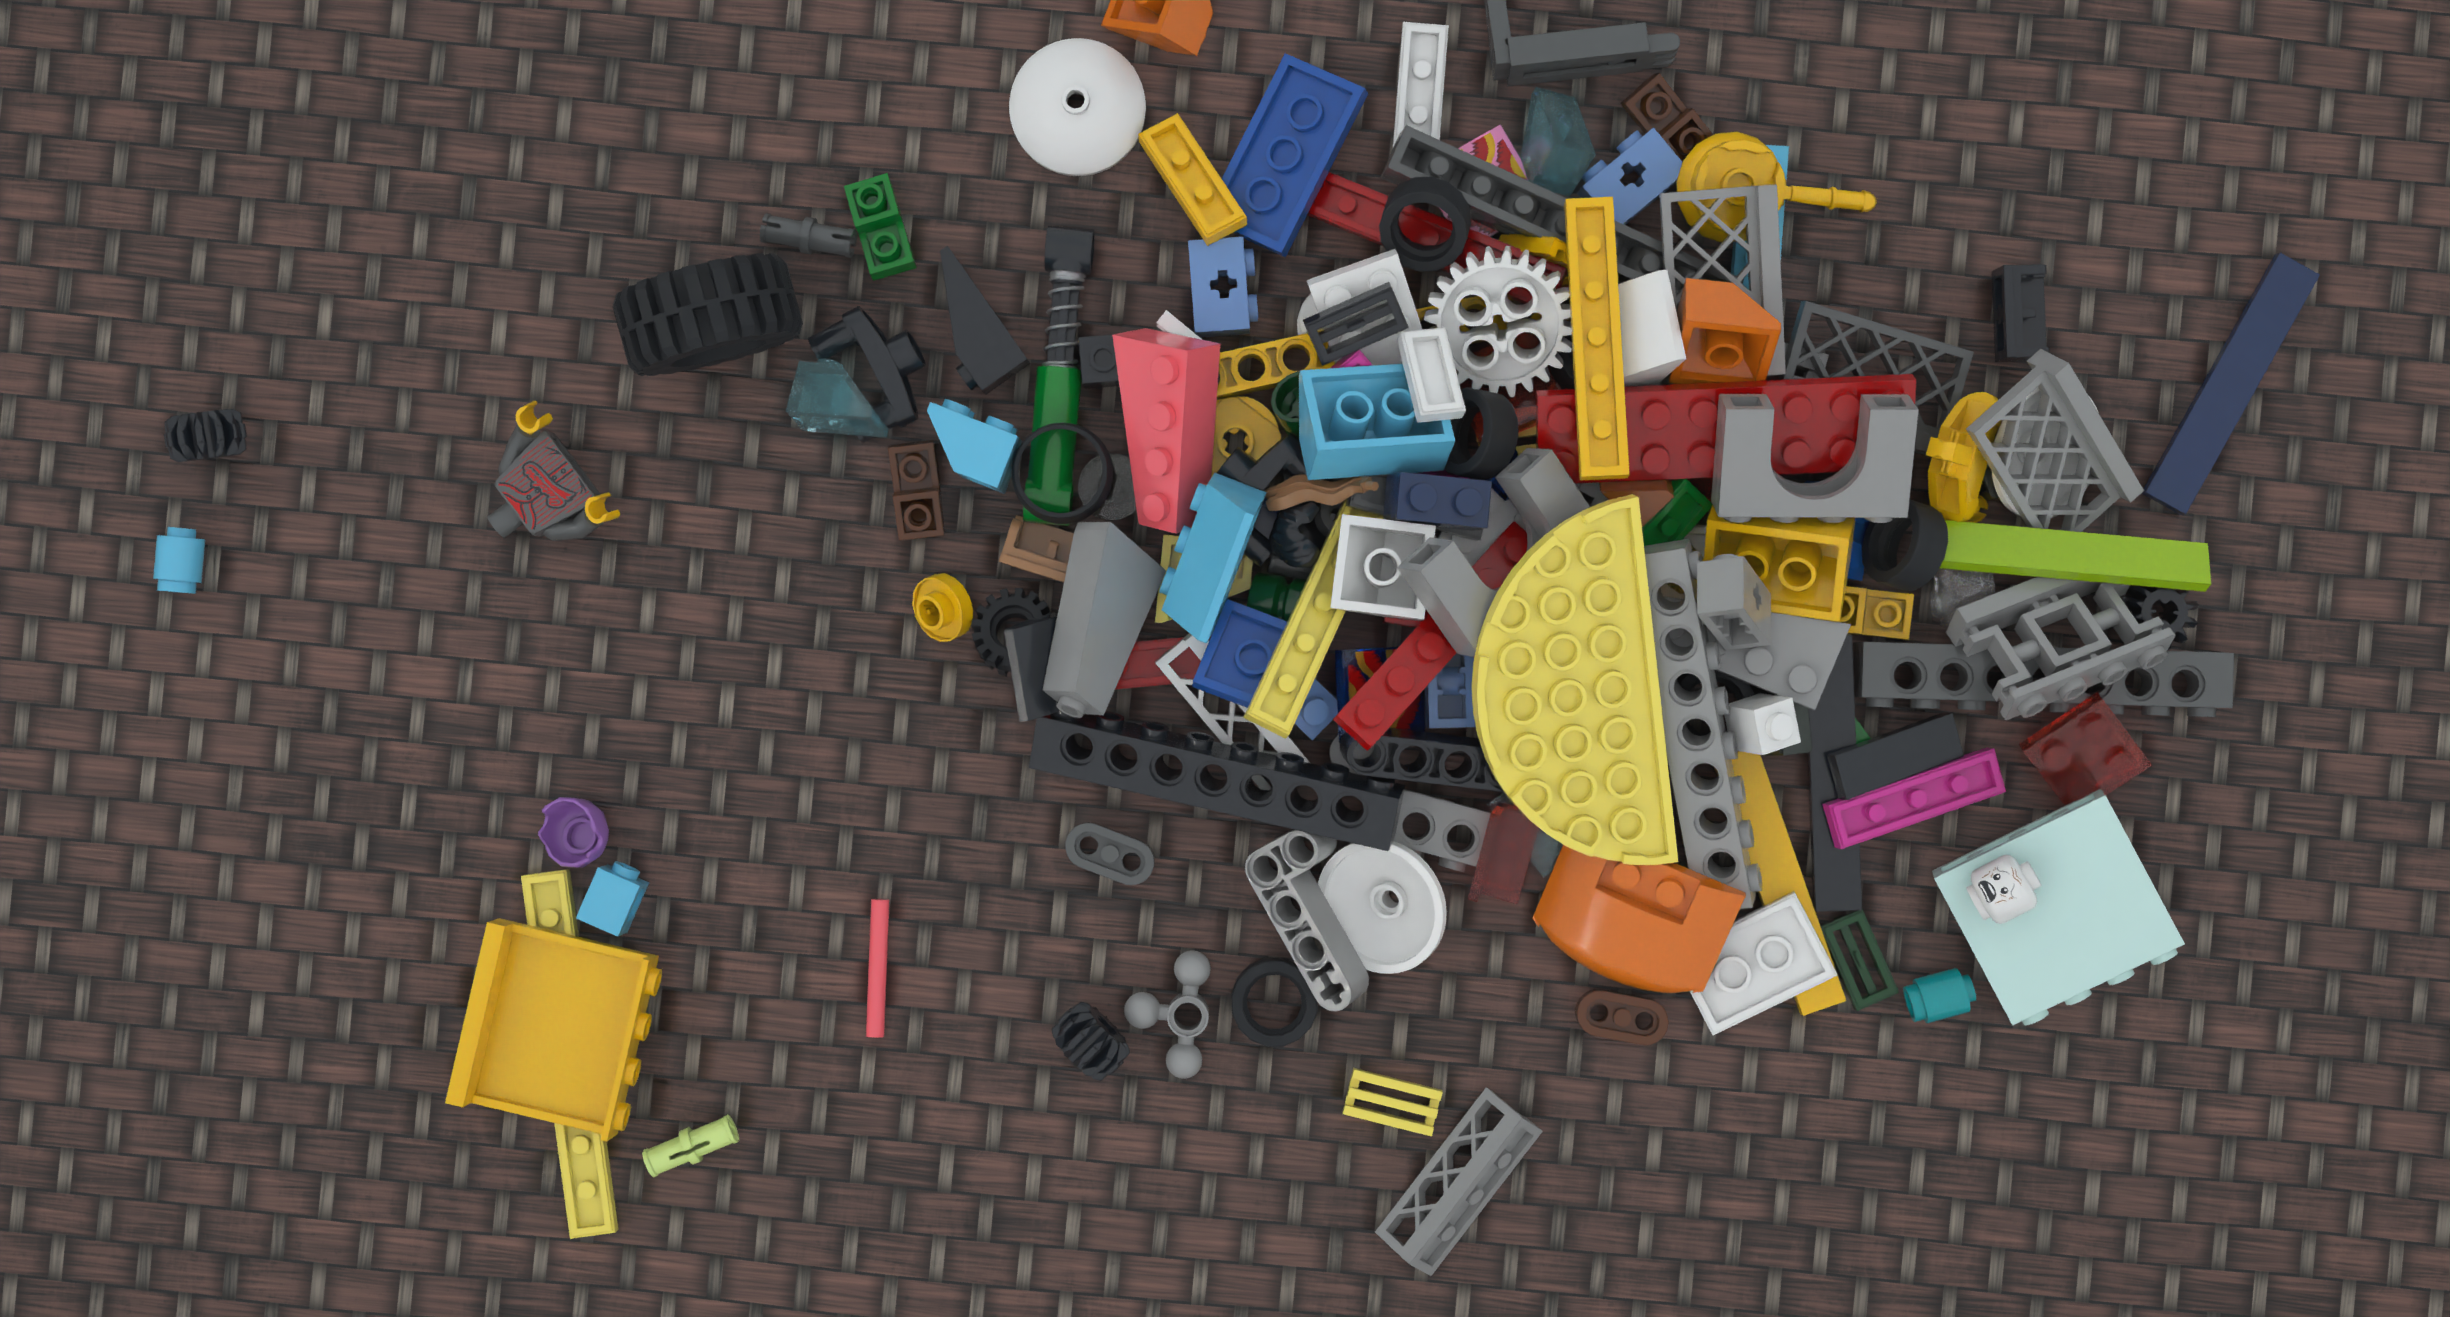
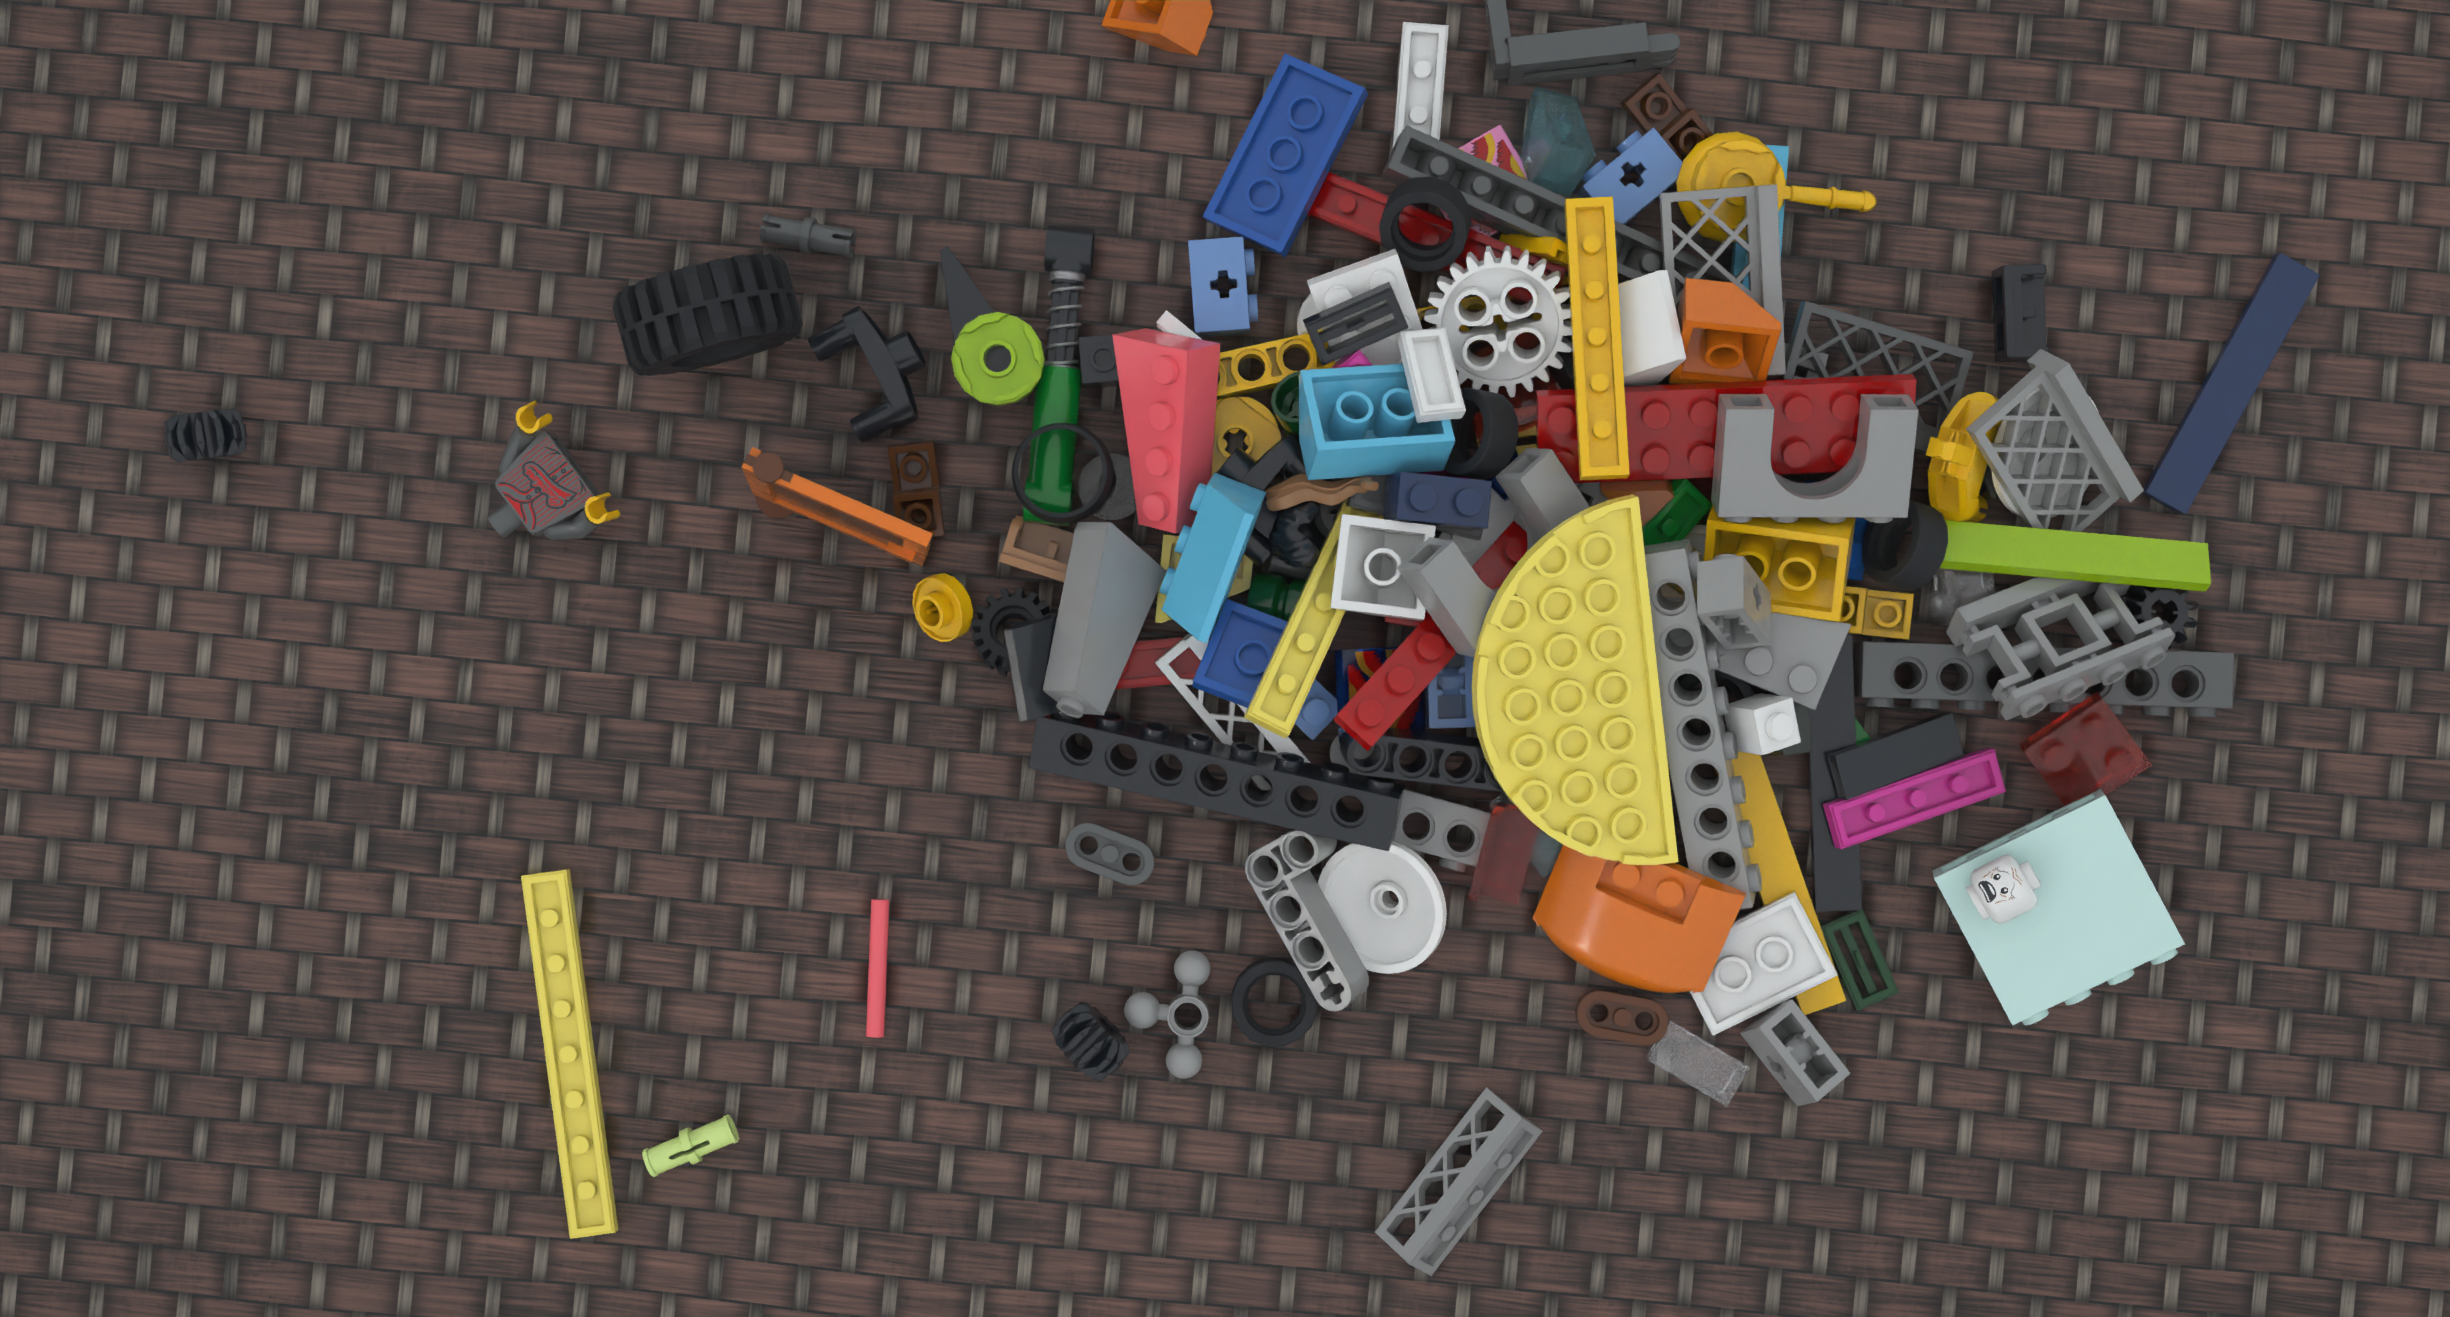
medium azure brick [153,527,205,594] -> none
yellow panel [445,918,662,1142] -> none
medium lavender hair [538,797,609,868] -> none
medium azure brick [576,861,649,937] -> none
clear light blue slope [786,359,889,438] -> none
green slope [844,173,917,281] -> none
medium azure slope [927,399,1023,494] -> none
white dish [1009,38,1146,176] -> none
yellow tile [1138,113,1247,246] -> none
light yellow tile [1342,1068,1443,1137] -> none
teal brick [1903,968,1976,1024] -> none
none -> orange door [741,447,933,567]
none -> lime tile [951,312,1045,406]
none -> clear plate [1646,1019,1750,1107]
none -> light grey brick [1740,999,1851,1106]

